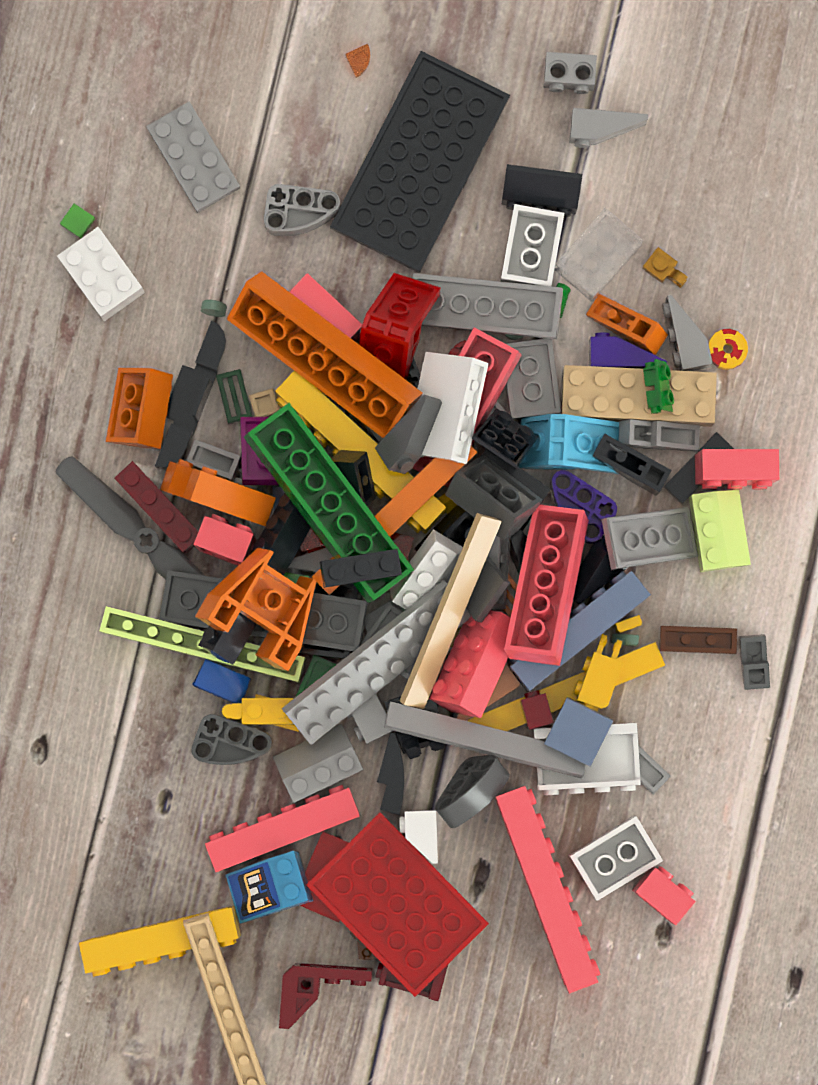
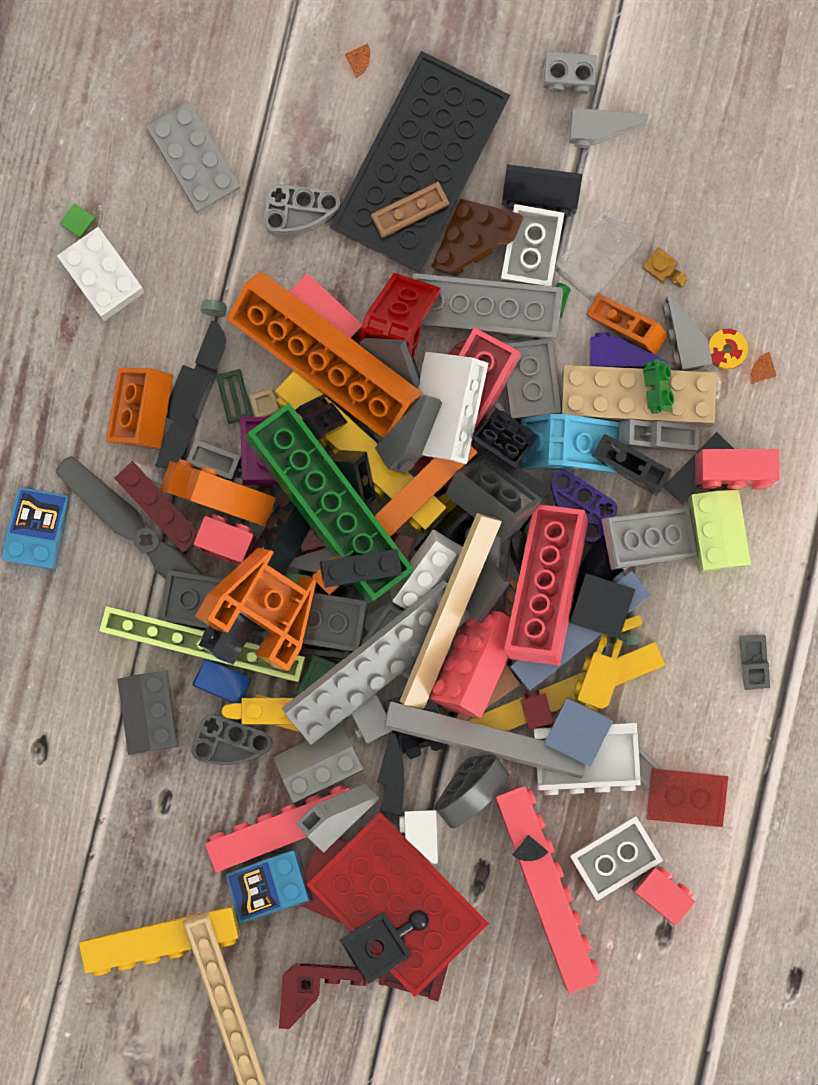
reddish brown plate [659,626,737,654] -> none
none -> slope [1,487,69,571]
none -> dark grey slope [117,670,179,755]
none -> black plate [295,394,348,440]
none -> light grey slope [296,783,380,852]
none -> black plate [339,910,429,985]
none -> dark grey tile [360,338,420,388]
none -> medium nougat tile [371,181,450,238]
none -> reddish brown plate [431,199,524,276]
none -> black tile [512,835,548,861]
none -> black tile [570,574,635,639]
none -> clear red tile [646,768,729,827]
none -> clear orange tile [750,352,777,384]

